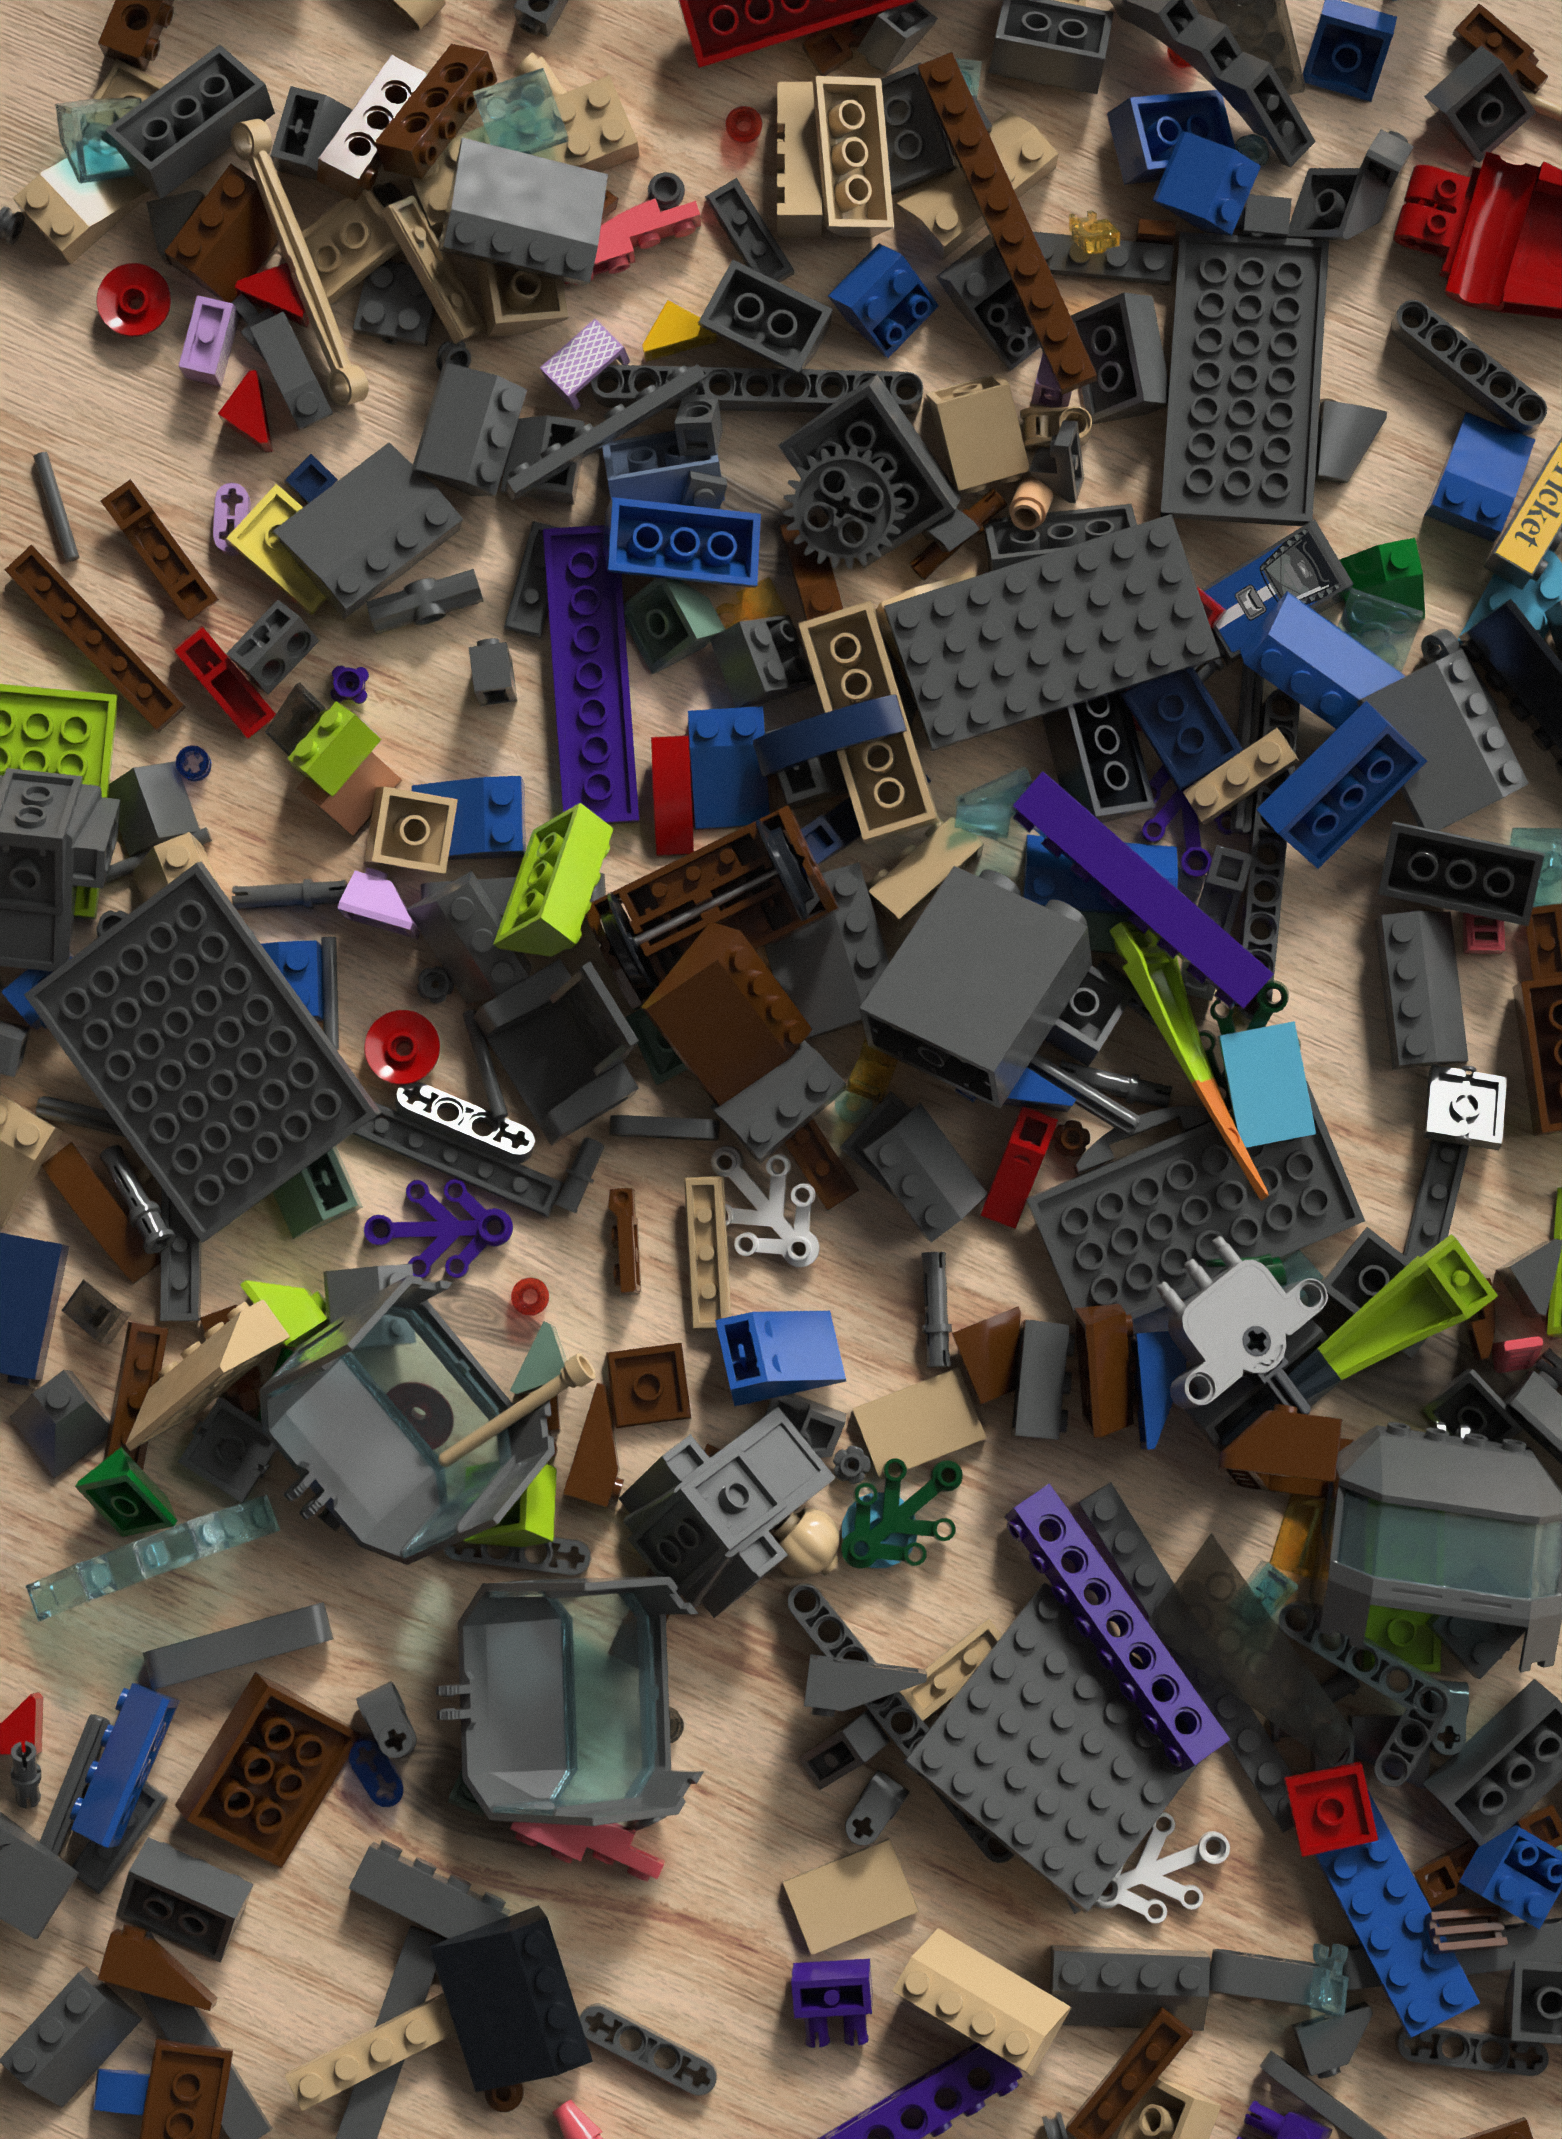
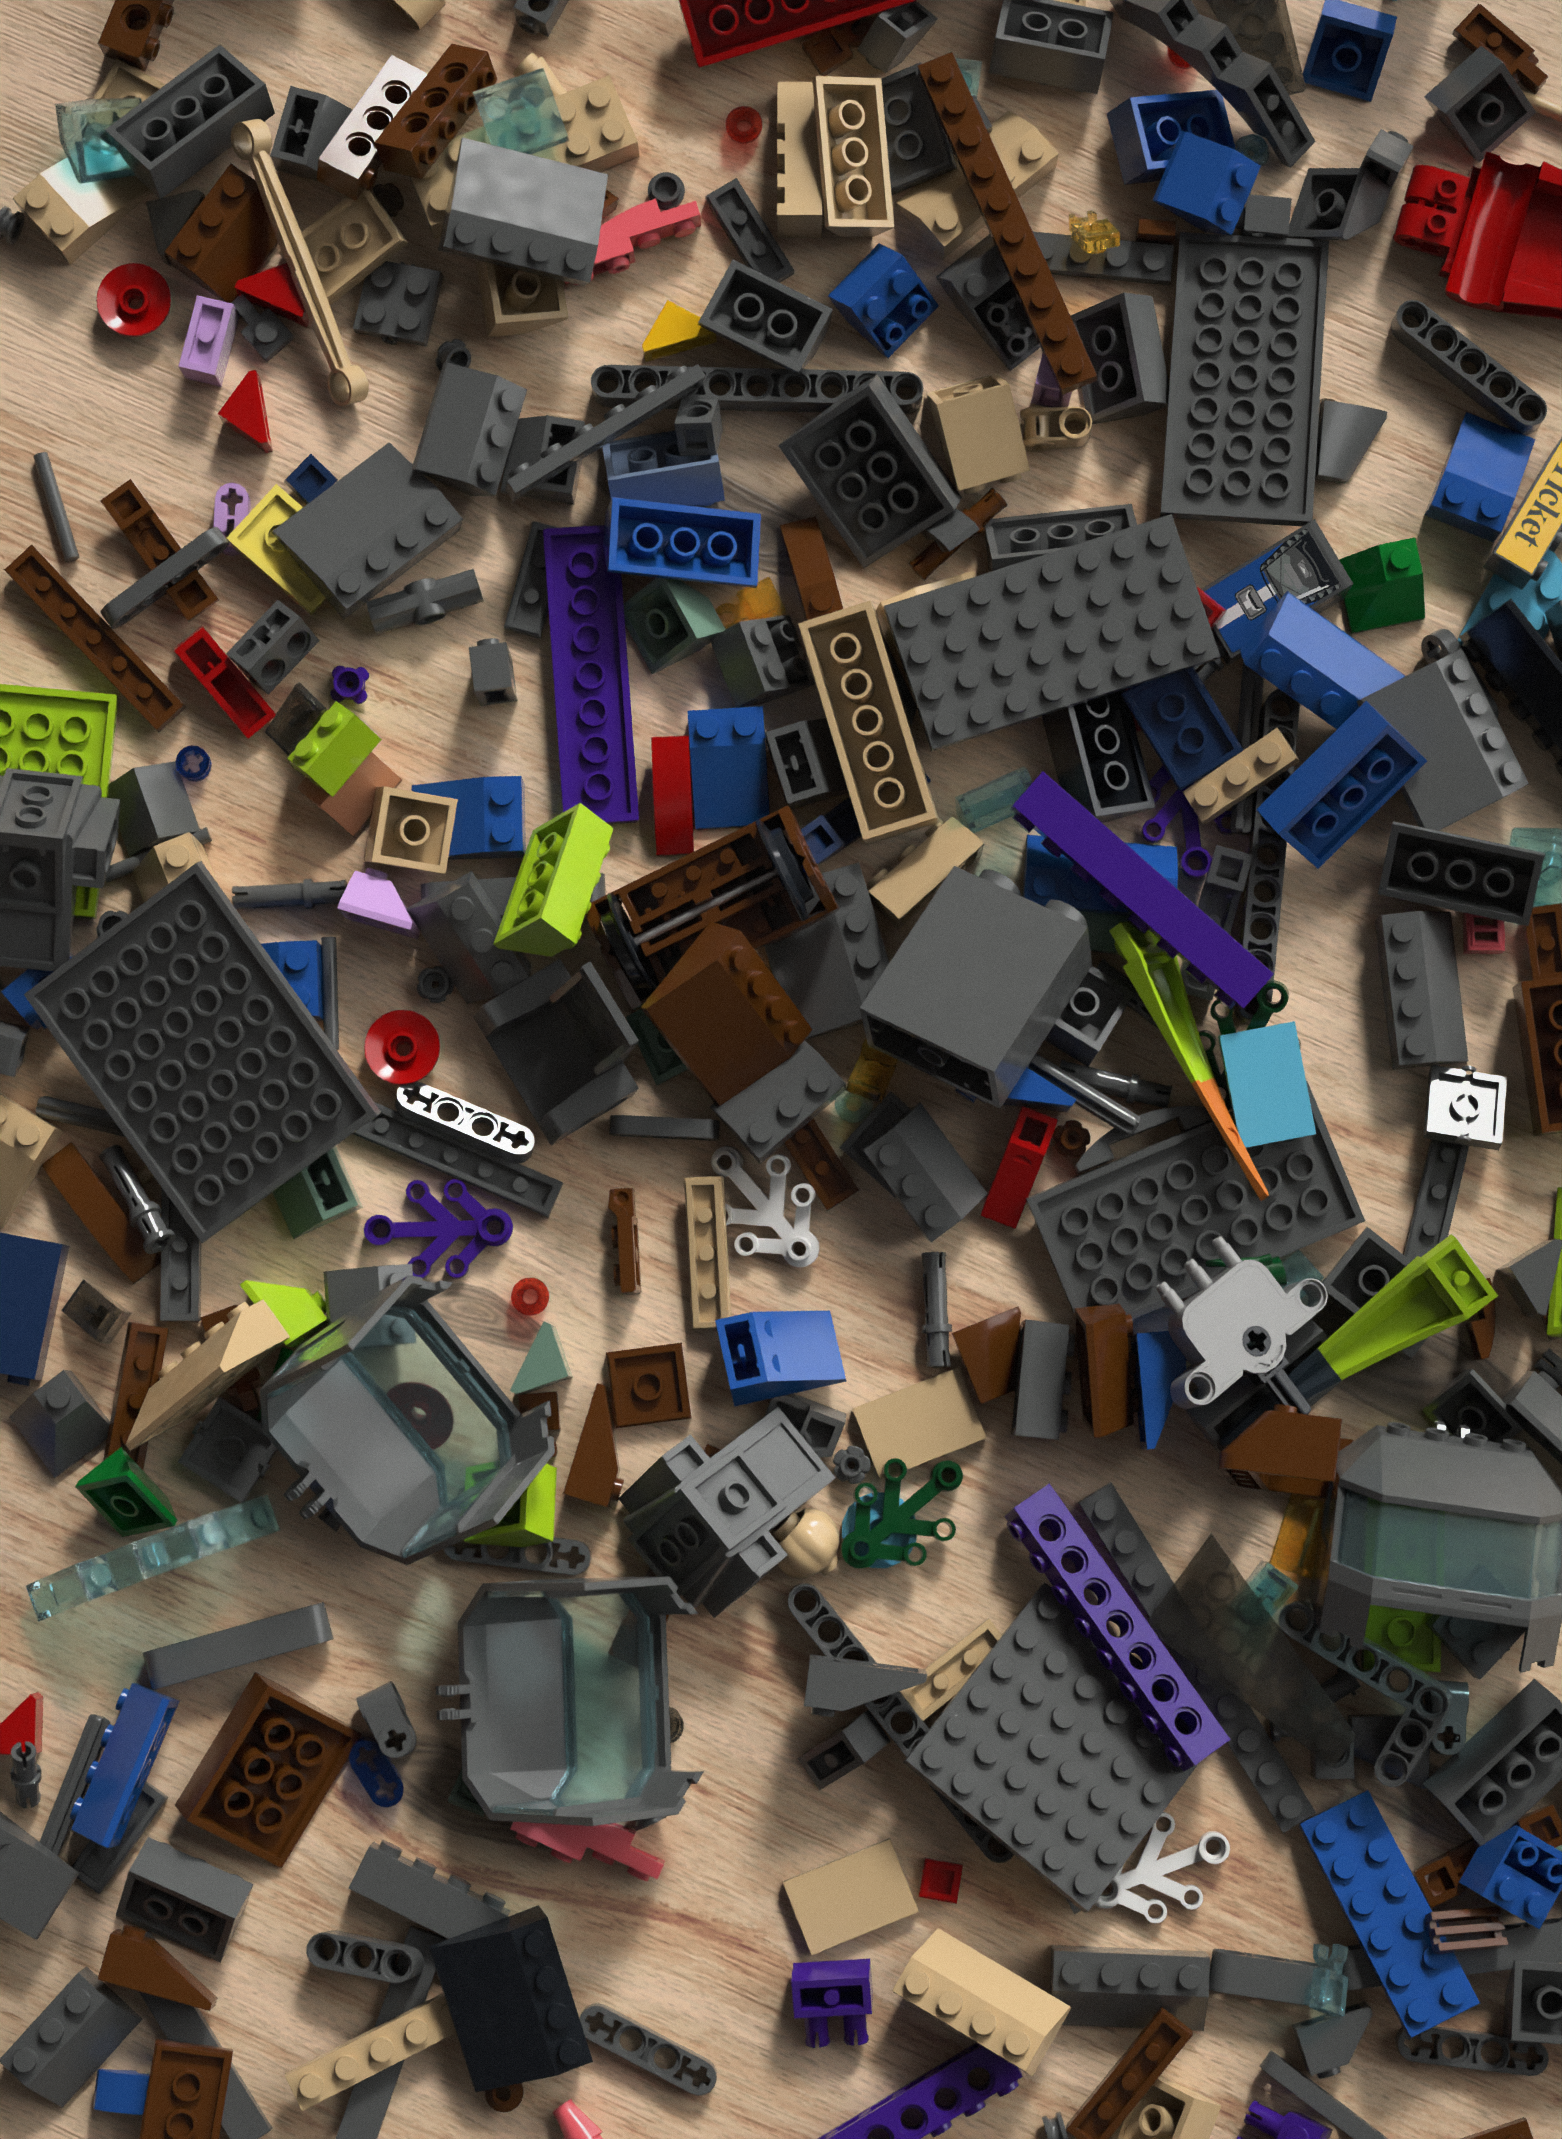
dark grey slope [250,311,333,430] -> none
tan tile [381,195,486,344] -> none
tan piece [438,1353,596,1467] -> none
dark grey bar [462,1009,508,1120] -> none
lavender panel [540,319,630,411] -> none
dark grey axle [554,1137,604,1213] -> none
dark grey plate [680,471,727,509] -> none
dark blue slope [752,694,907,777] -> none
dark grey gear [783,445,906,569] -> none
dark grey piece [845,1769,910,1845] -> none
clear light blue cone [954,803,1011,841] -> none
light nougat brick [1009,477,1054,530] -> none
dark grey slope [1029,420,1084,503] -> none
red plate [1284,1762,1378,1857] -> none
clear light blue plate [1337,588,1423,673] -> none
coral slope [1491,1336,1543,1373] -> none
none -> dark grey beam [101,527,229,629]
none -> dark grey beam [306,1930,424,1983]
none -> red tile [918,1857,963,1904]

